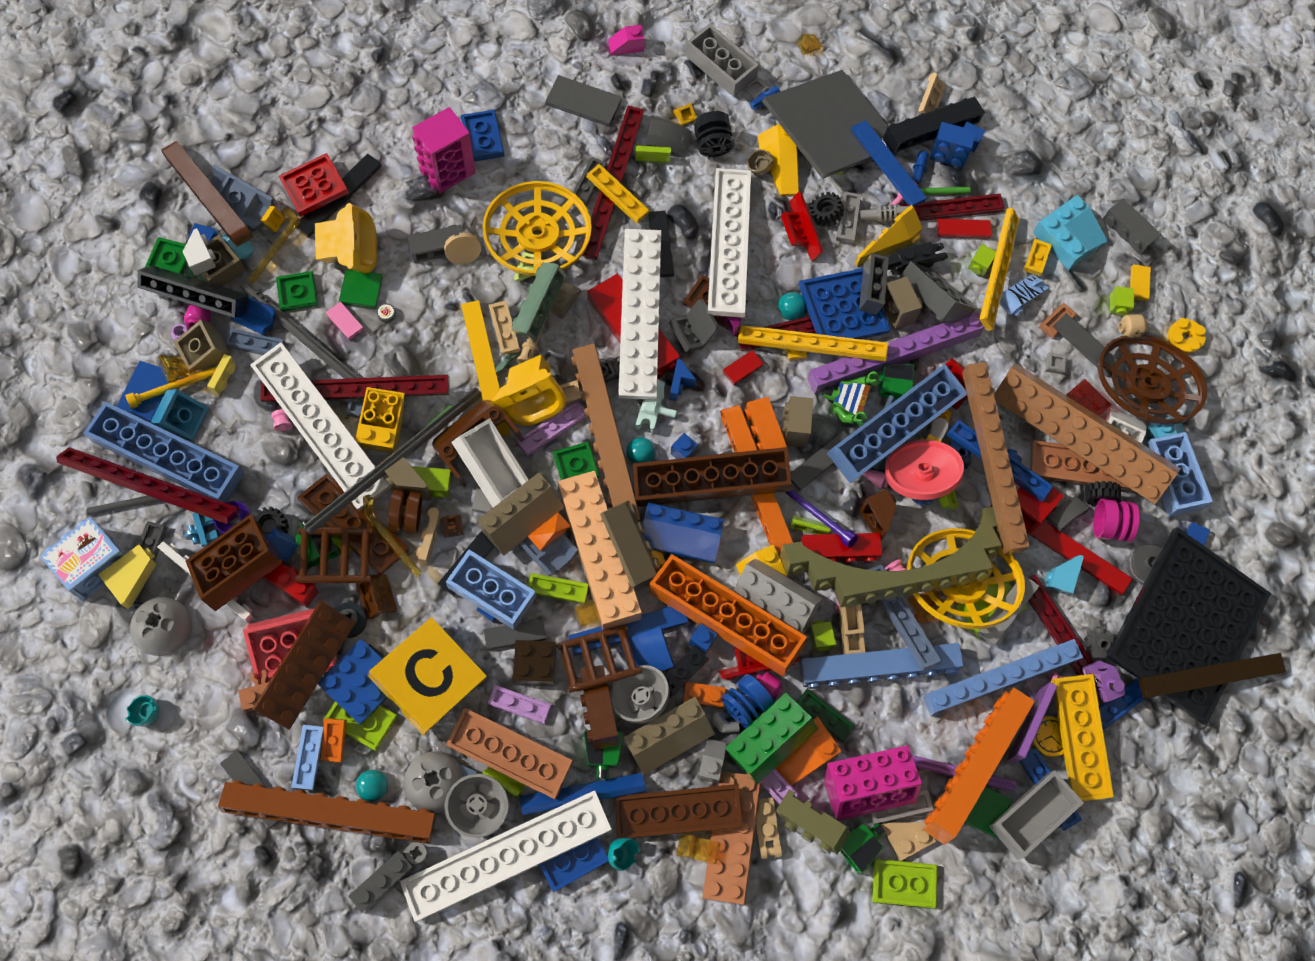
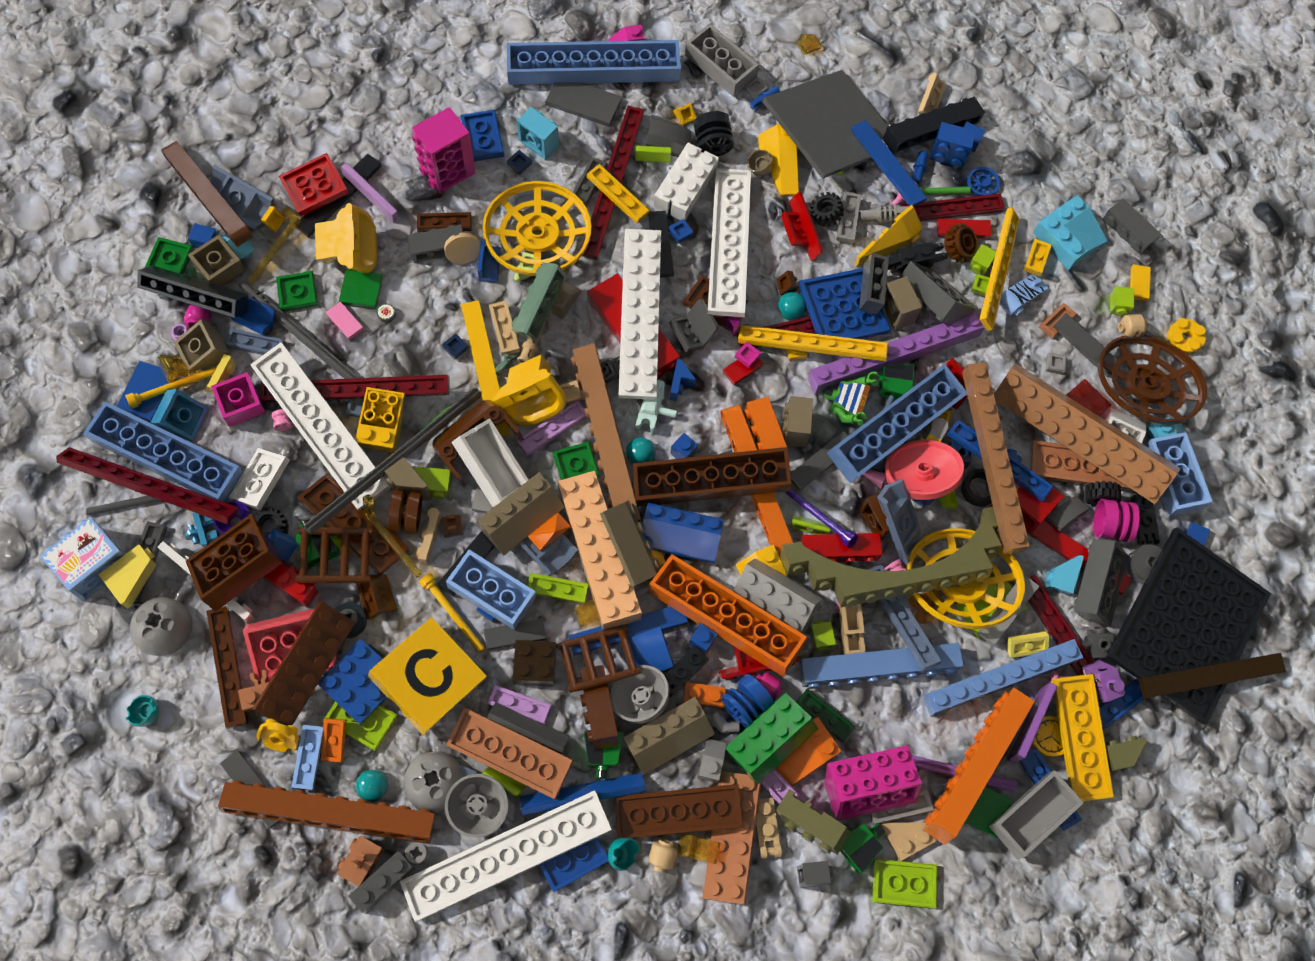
white slope [183,228,216,276] -> none
none -> reddish brown plate [206,606,248,729]
none -> dark pink brick [211,372,265,427]
none -> white plate [228,448,290,510]
none -> yellow plate [256,719,300,752]
none -> nougat brick [337,836,385,887]
none -> lavender tile [341,163,398,222]
none -> reddish brown tile [417,212,472,232]
none -> yellow piece [418,573,485,653]
none -> dark blue plate [442,333,469,360]
none -> blue panel [478,239,501,283]
none -> dark grey tile [487,702,569,753]
none -> medium blue brick [507,40,681,85]
none -> dark blue plate [507,150,532,175]
none -> medium azure brick [517,107,559,160]
none -> tan head [648,839,678,873]
none -> white piece [653,143,719,221]
none -> blue plate [668,219,693,244]
none -> dark pink plate [734,342,761,368]
none -> reddish brown tile [776,270,799,295]
none -> dark grey brick [797,861,833,888]
none -> sand blue piece [877,480,925,566]
none -> reddish brown gear [944,223,978,263]
none -> black tyre [961,468,992,507]
none -> blue wheel [967,167,1000,196]
none -> lime plate [971,274,989,296]
none -> light yellow plate [1008,632,1049,658]
none -> dark grey slope [1074,538,1129,628]
none -> olive slope [1106,736,1147,772]
none -> black hinge [1130,494,1160,545]

